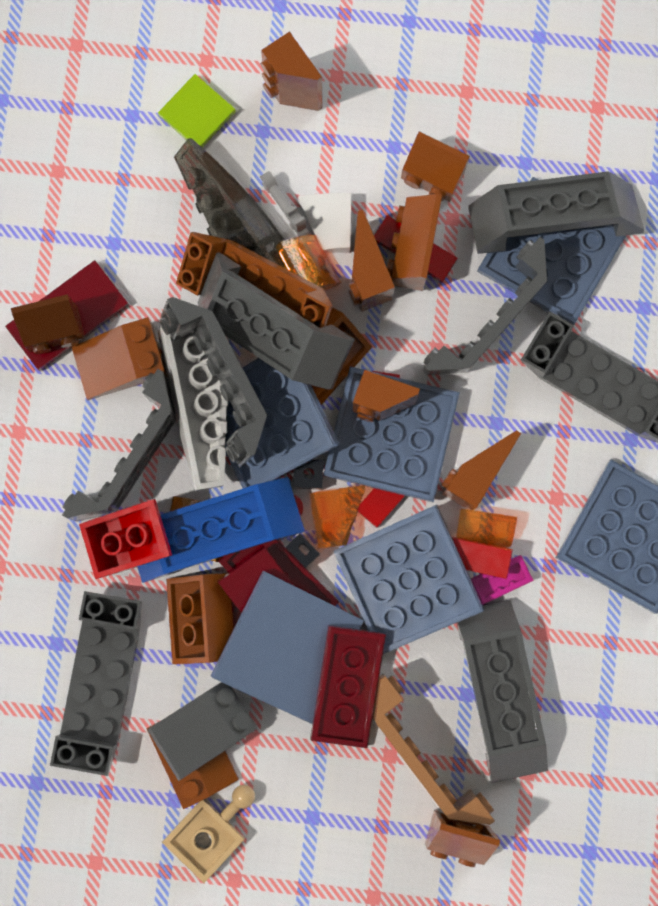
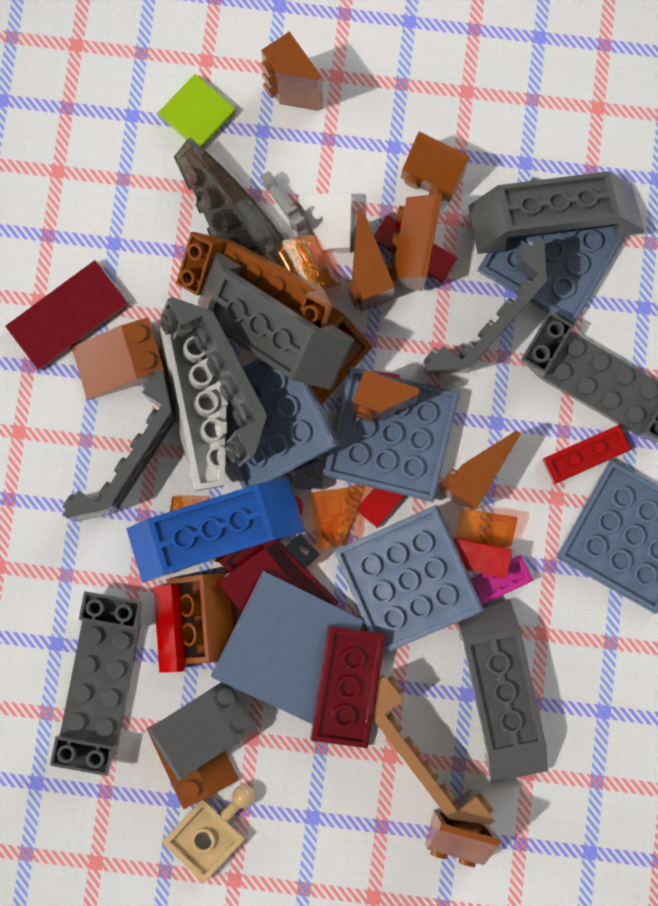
reddish brown slope [11,295,85,354] -> none
red slope [79,499,172,579] -> none
none -> red tile [153,584,185,673]
none -> red tile [542,424,632,484]

